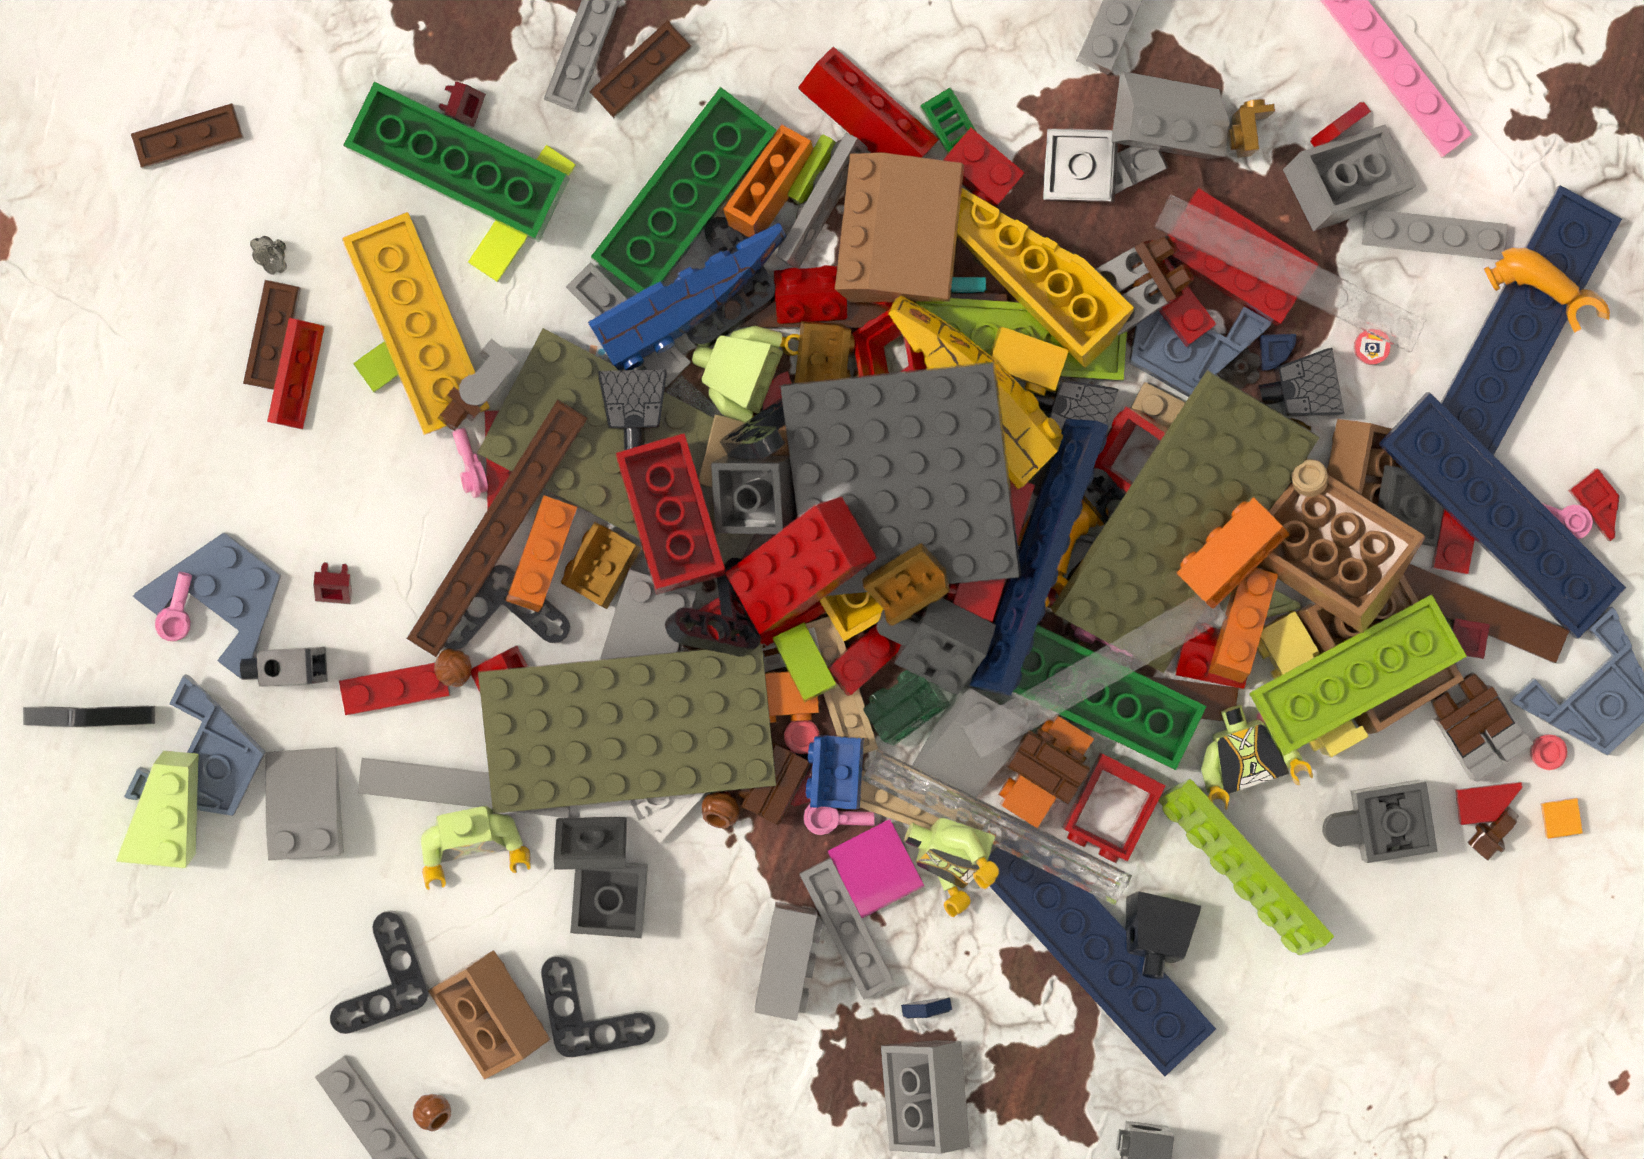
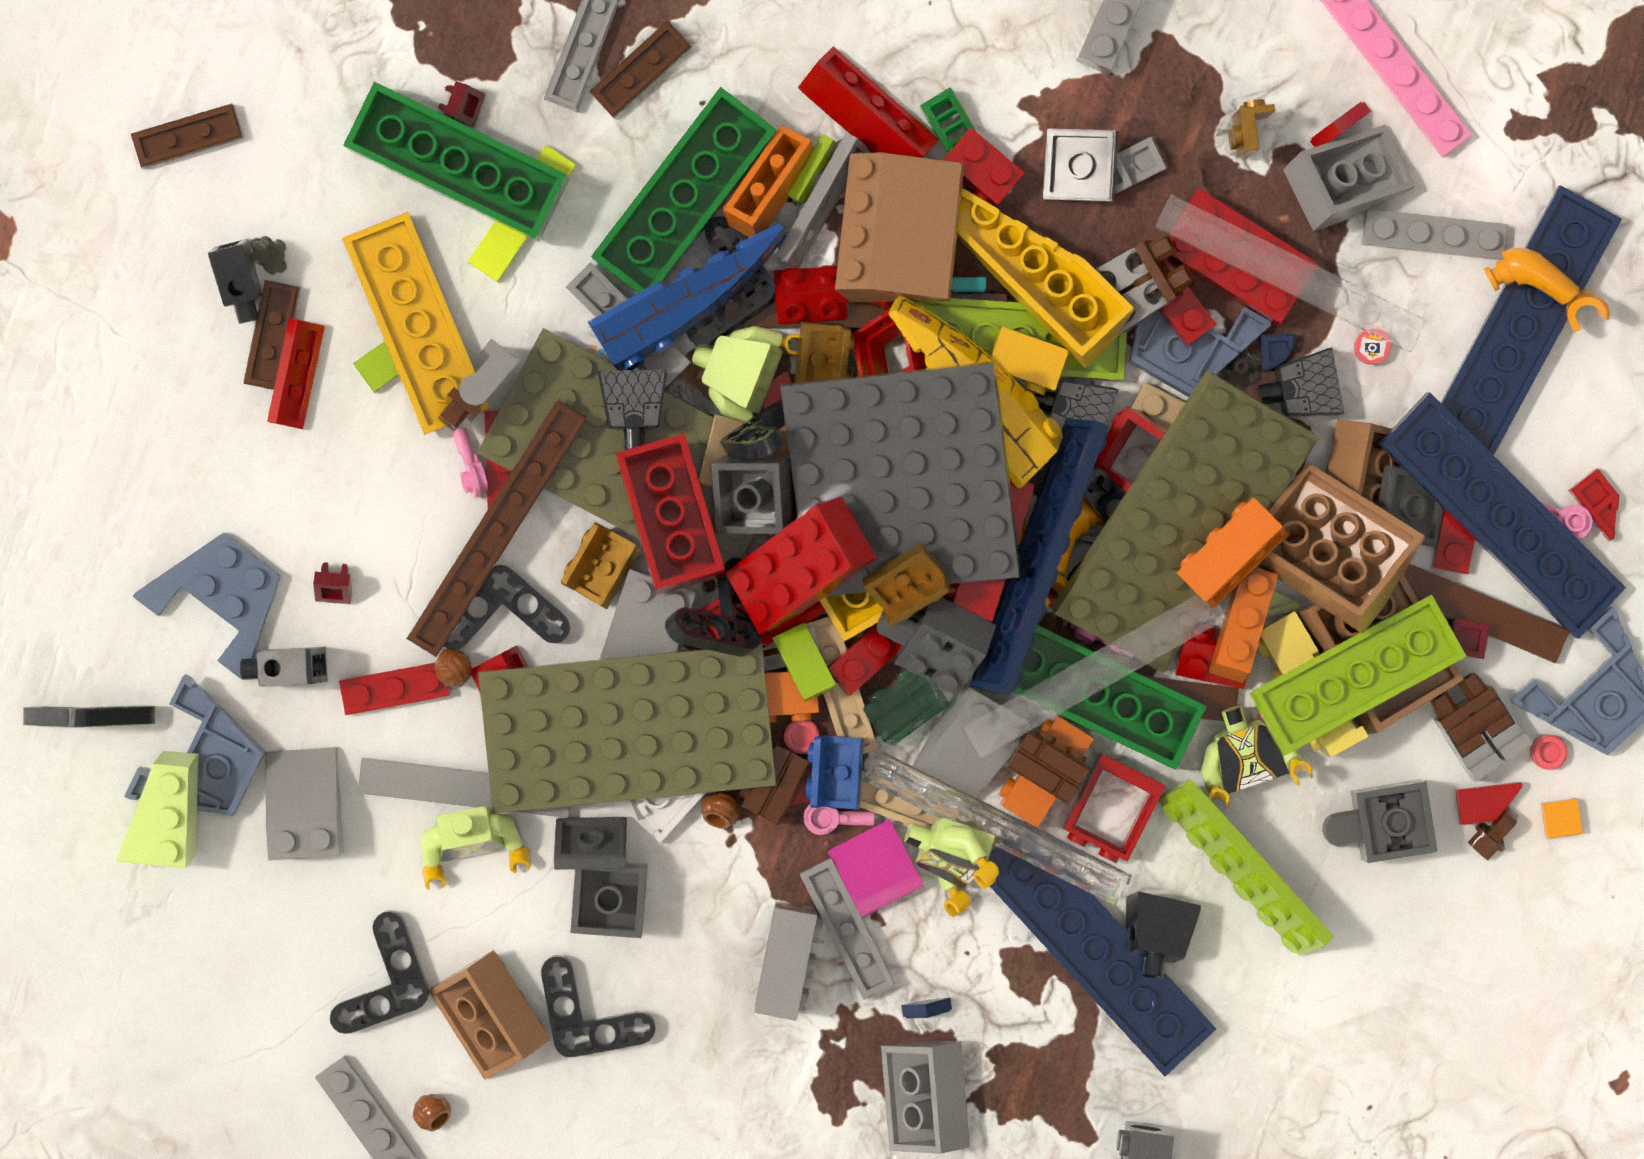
bright pink plate [155,572,192,641] -> none
orange brick [505,495,577,613] -> none
light grey slope [1111,71,1230,159] -> none
tan tile [1291,459,1328,497] -> none
none -> black torso [208,238,262,324]

